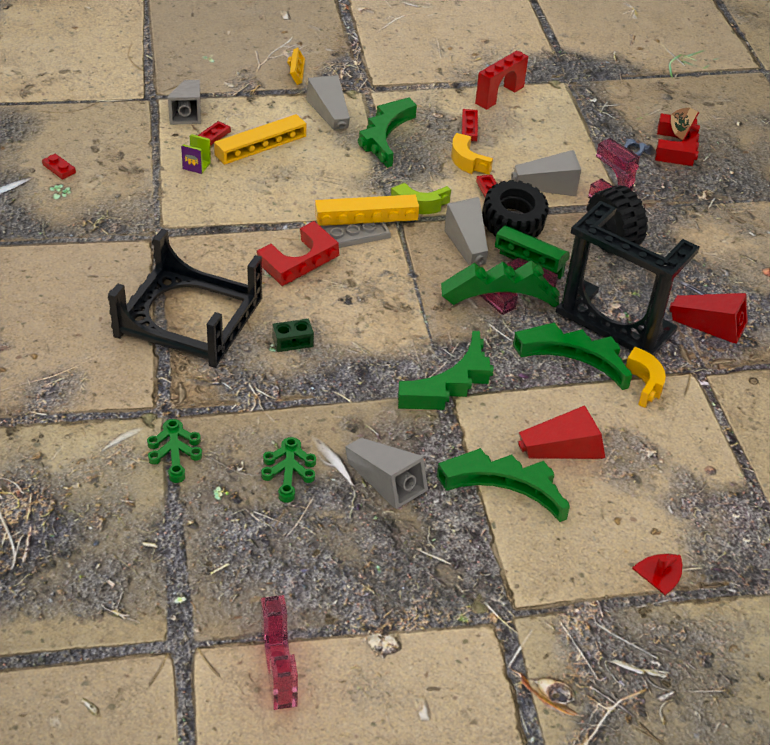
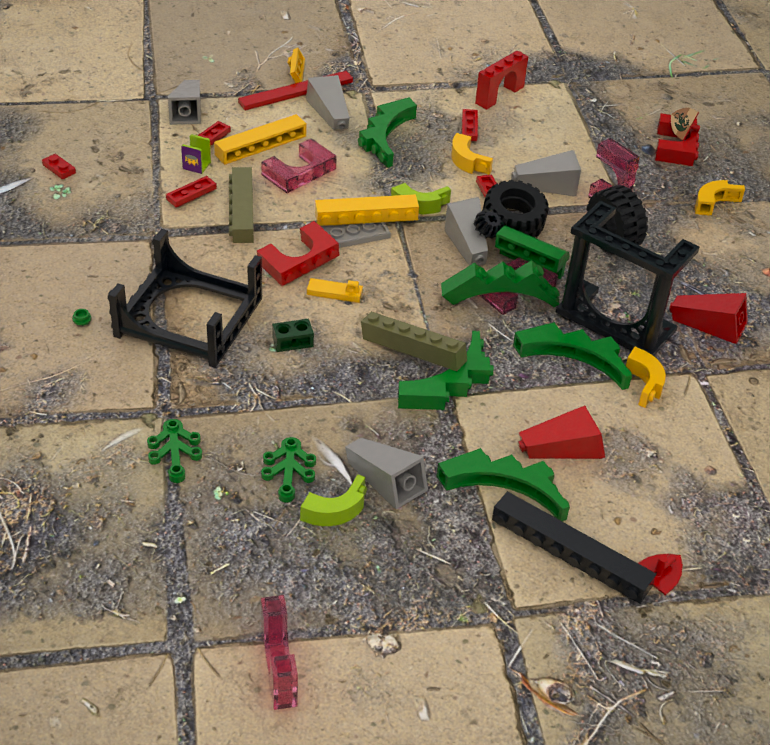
sand blue piece [623,139,648,157] -> none
none -> green plate [72,309,92,326]
none -> red plate [166,176,217,207]
none -> olive brick [229,167,254,243]
none -> red tile [238,71,353,110]
none -> clear pink arch [261,138,337,193]
none -> lime arch [300,474,367,526]
none -> yellow hinge [307,278,363,303]
none -> olive brick [361,311,467,371]
none -> black gear [473,209,504,239]
none -> black brick [492,491,657,604]
none -> yellow arch [695,180,745,216]

